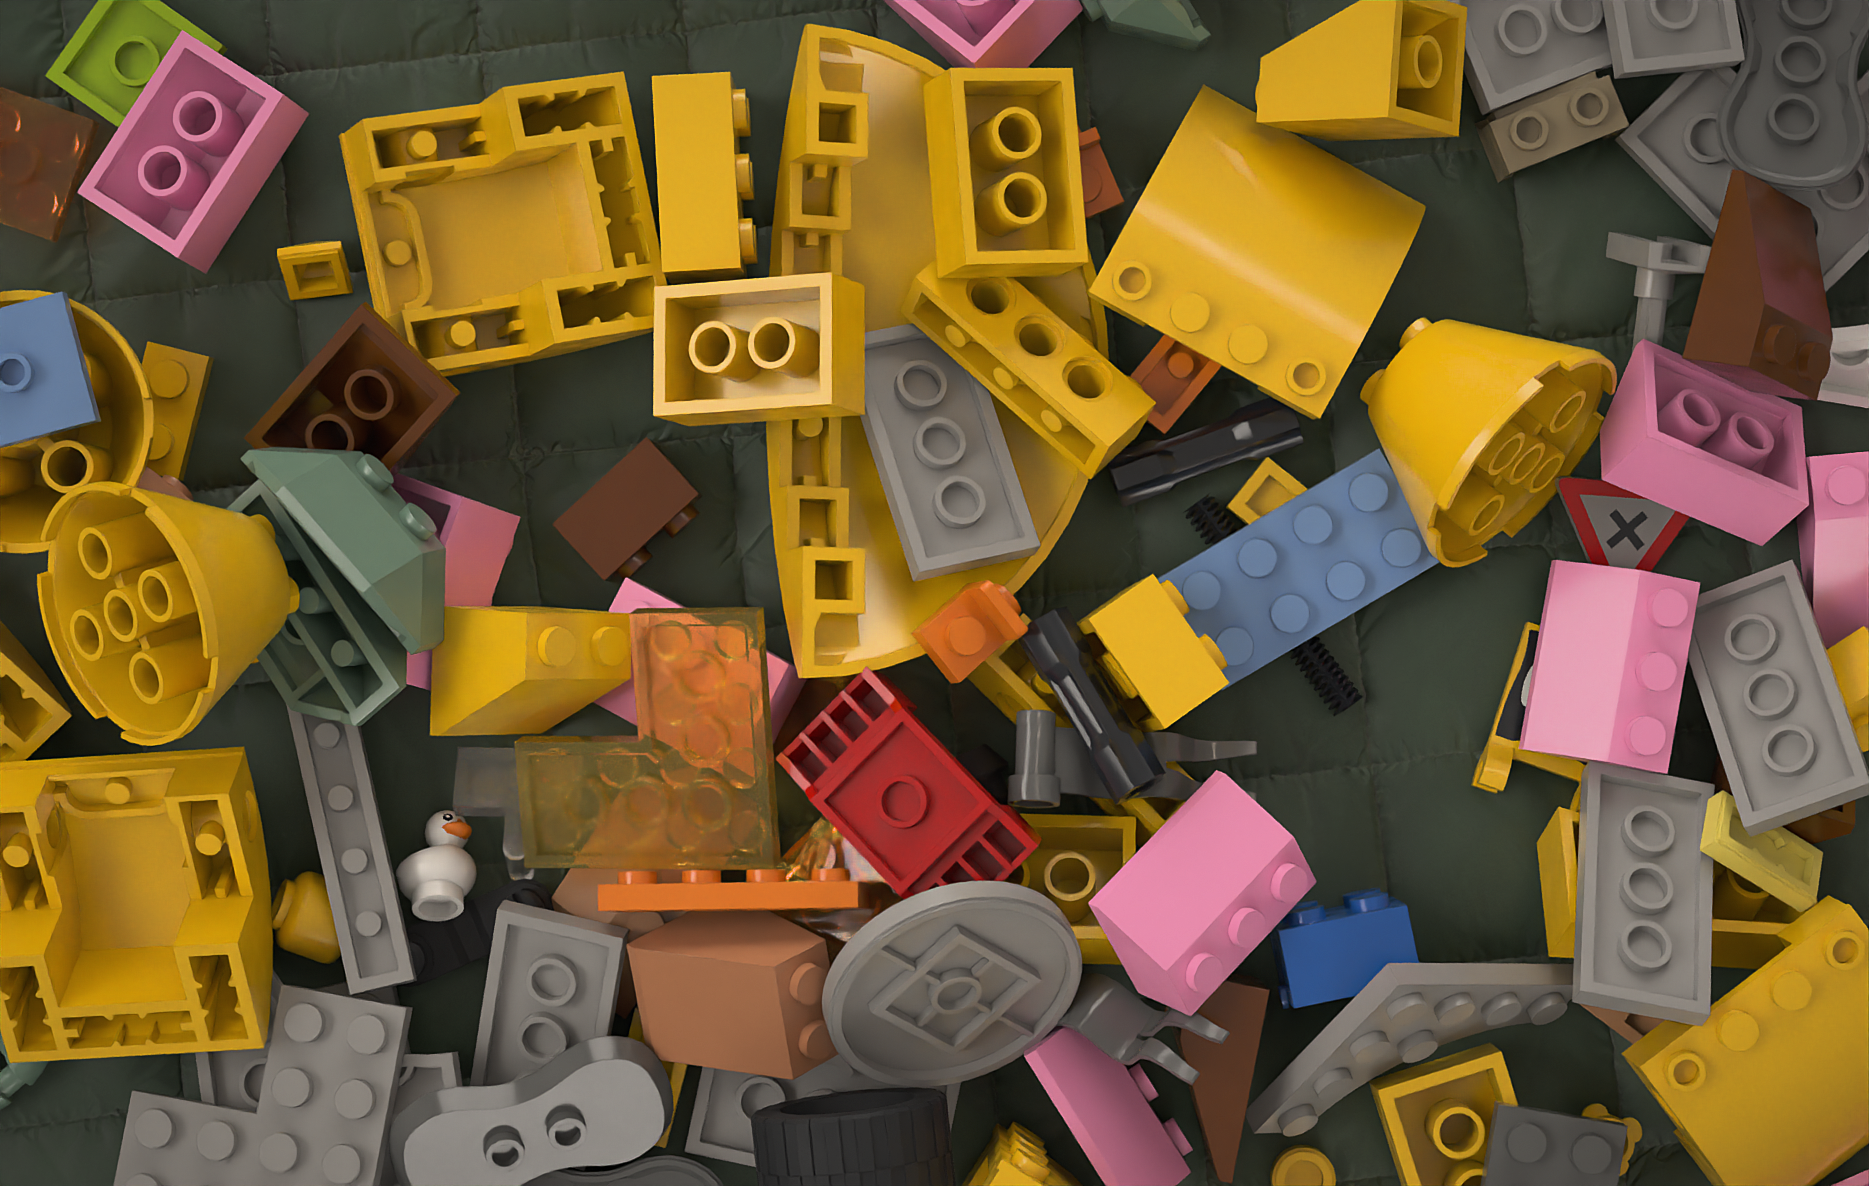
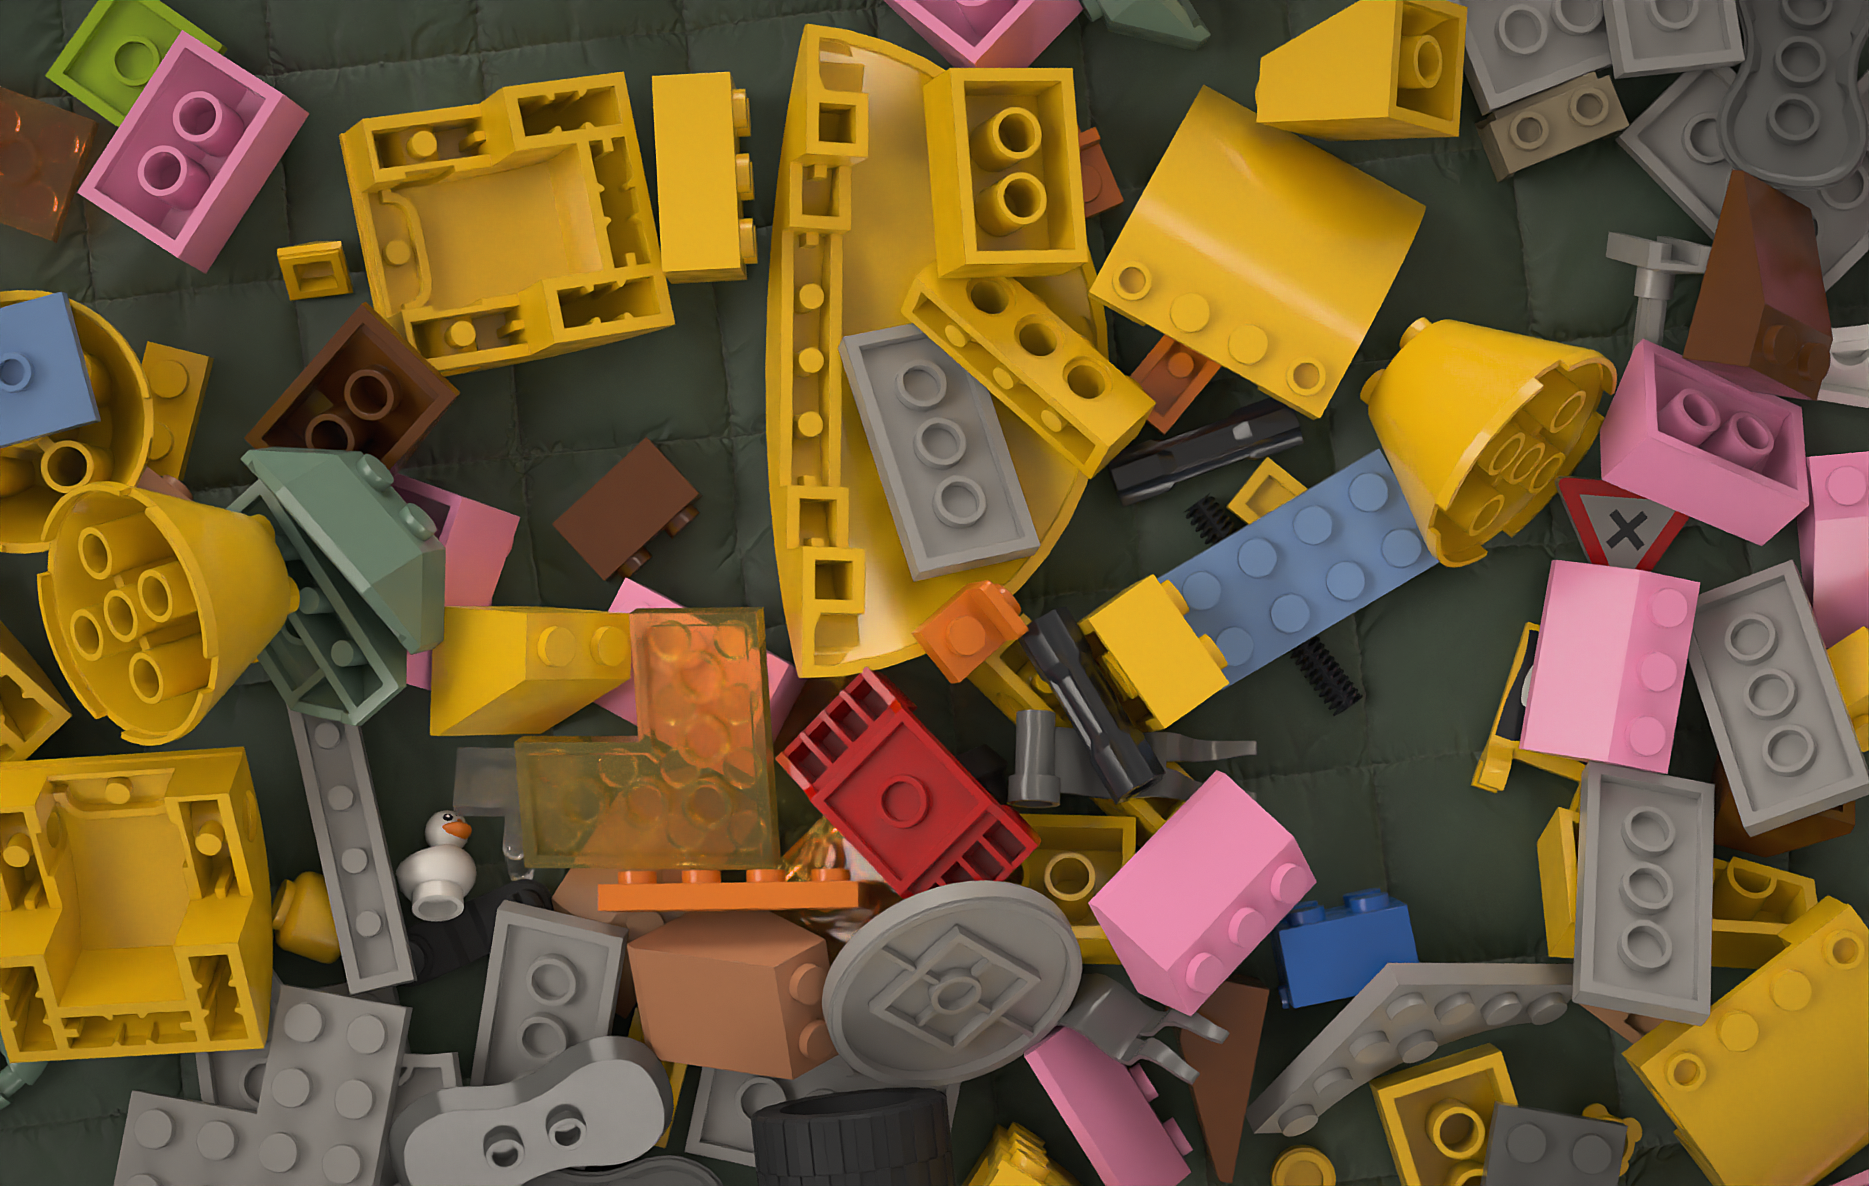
yellow brick [653,272,865,426] -> none
light yellow plate [1700,790,1823,912] -> none

